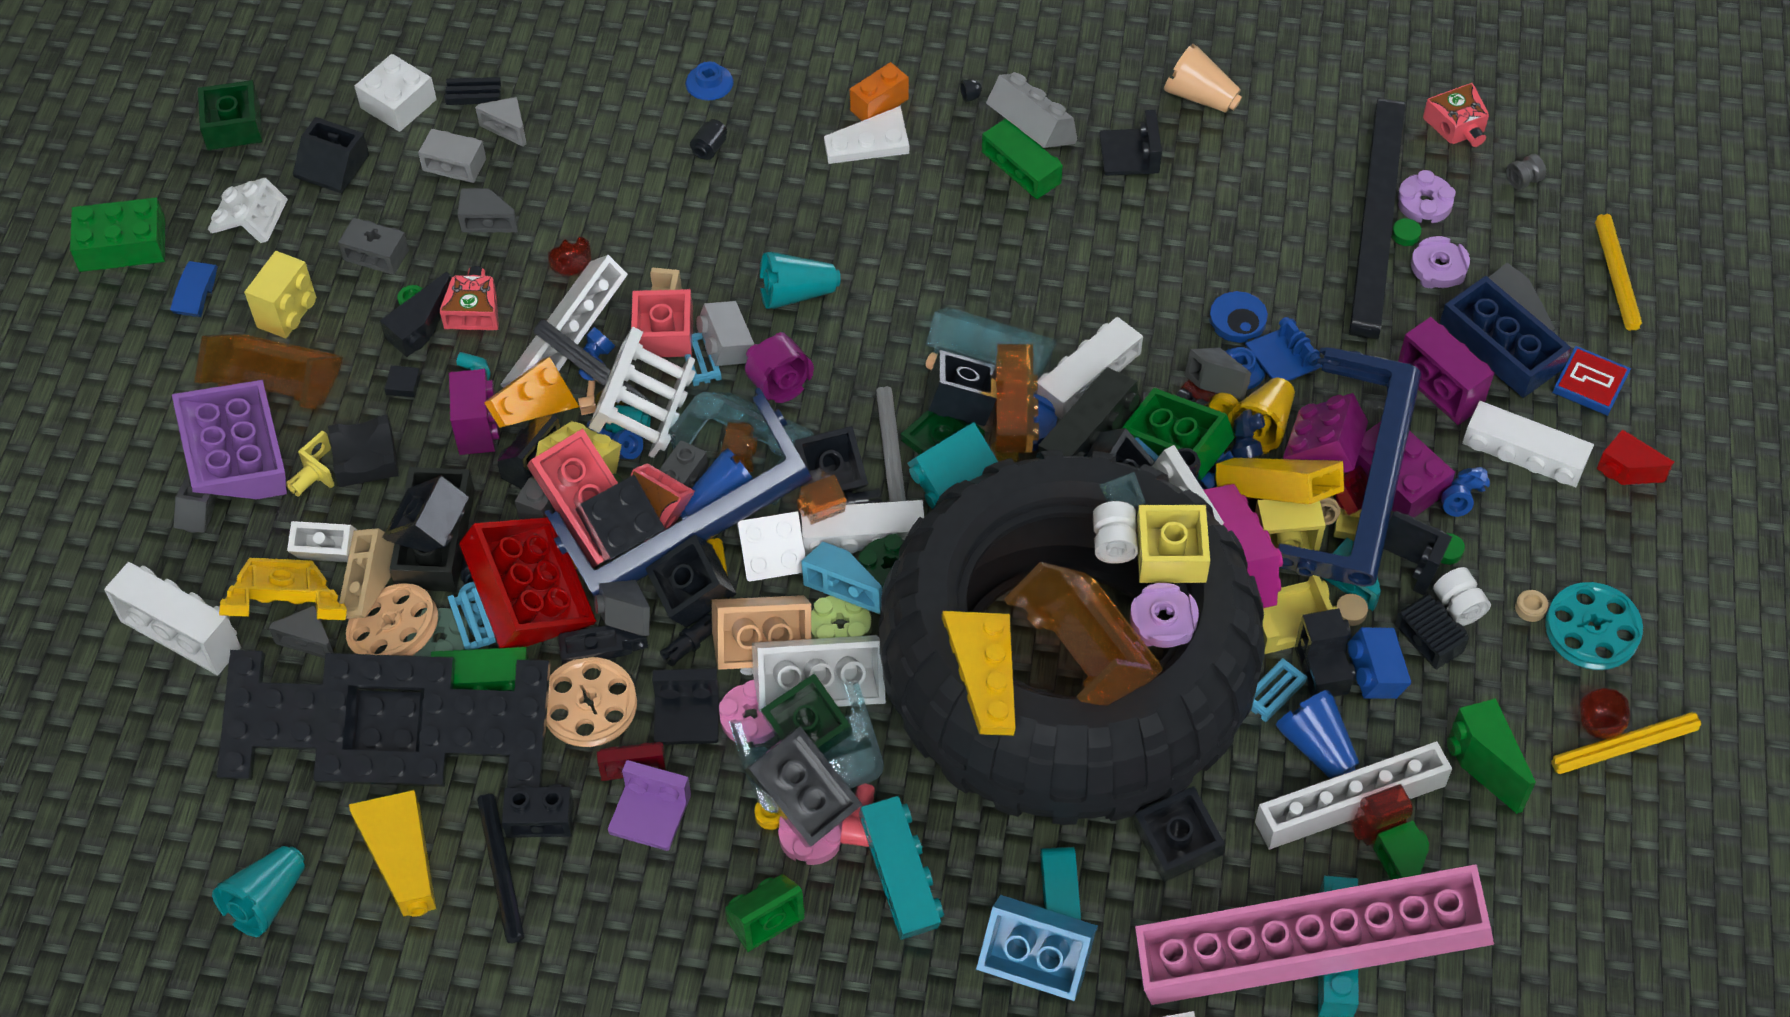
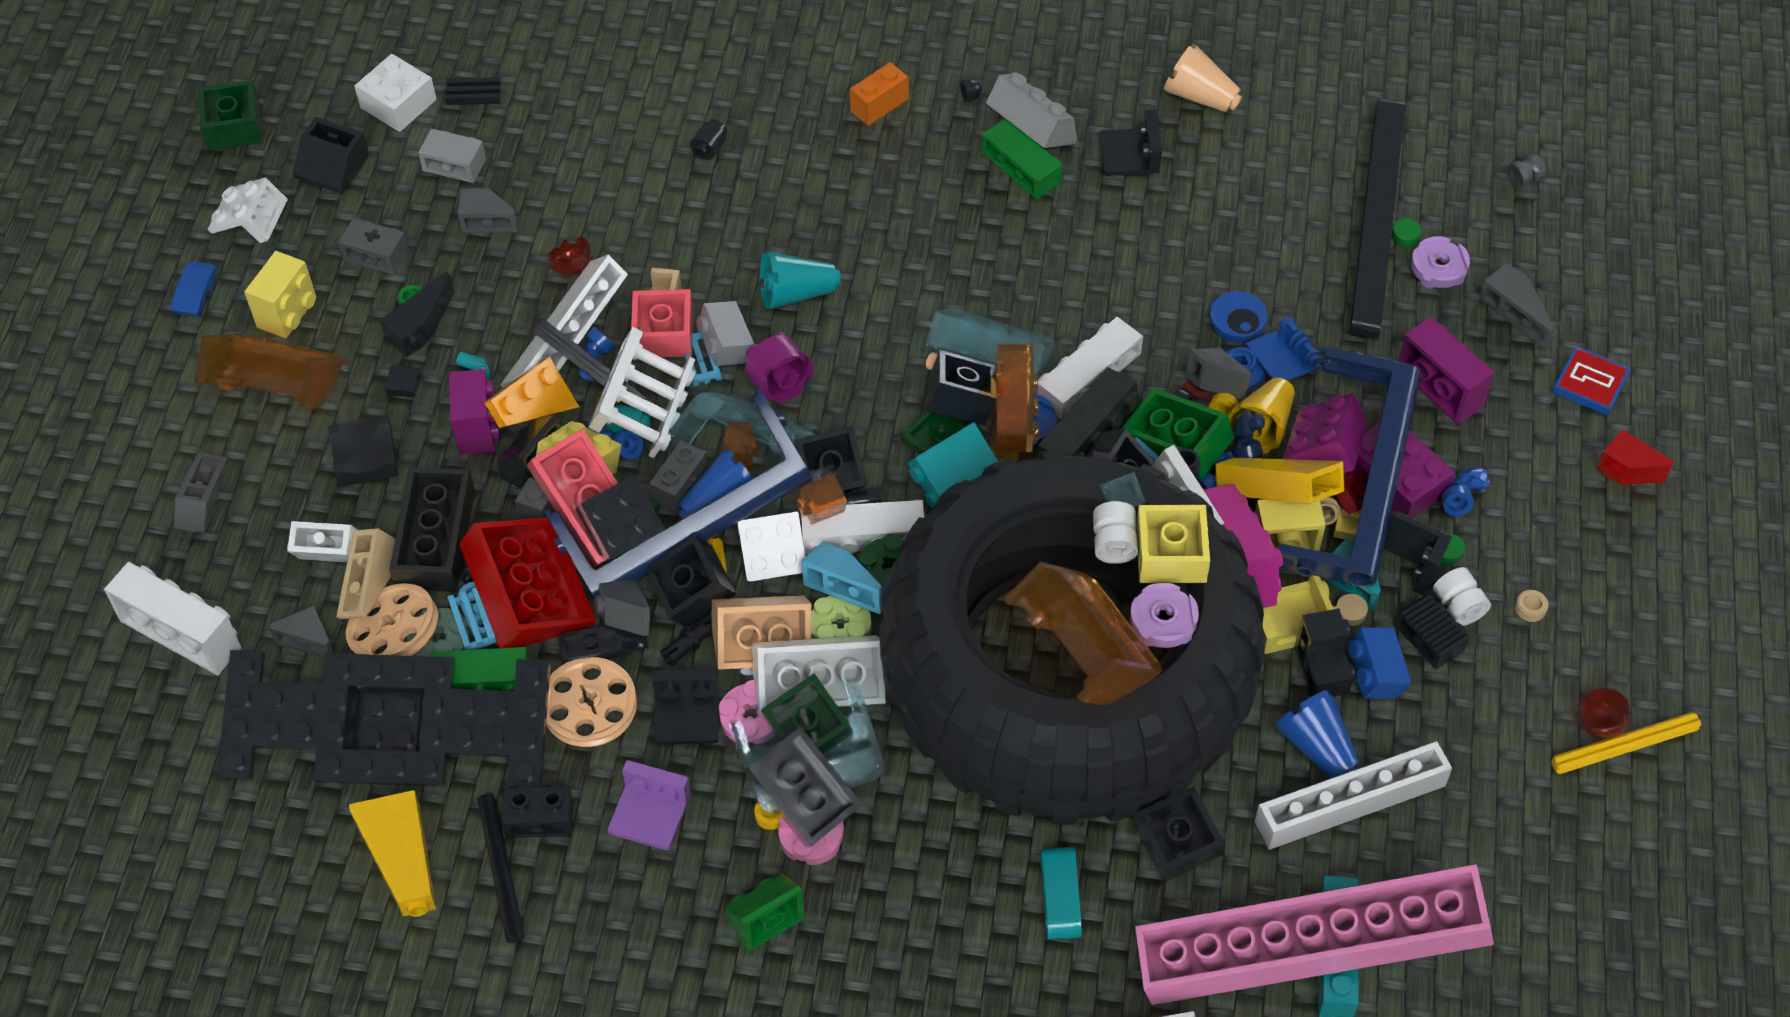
green brick [70,197,166,272] -> none
medium lavender slope [172,380,287,499] -> none
teal cone [212,846,305,937] -> none
yellow wing [219,558,347,620] -> none
light yellow bracket [286,431,335,497] -> none
black slope [382,476,469,552] -> none
torso [440,266,499,330] -> none
light grey slope [475,97,526,147] -> none
light nougat hand [578,381,596,415] -> none
dark red bracket [597,742,666,781] -> none
coral torso [631,463,695,542] -> none
blue piece [685,61,734,100] -> none
white wing [824,106,909,164] -> none
coral pin [840,783,875,847] -> none
teal brick [859,796,944,940] -> none
light grey axle [876,386,906,502] -> none
yellow wing [942,611,1015,736] -> none
dark azure brick [976,895,1098,1001] -> none
medium azure tile [1251,658,1307,722] -> none
clear red brick [1352,784,1413,846] -> none
green slope [1373,821,1429,880] -> none
lavender plate [1397,170,1456,223] -> none
coral torso [1423,83,1489,147] -> none
dark blue brick [1440,276,1572,398] -> none
green slope [1447,698,1536,814] -> none
white brick [1462,401,1594,488] -> none
teal wedge [1545,582,1643,670] -> none
yellow axle [1595,214,1642,331] -> none

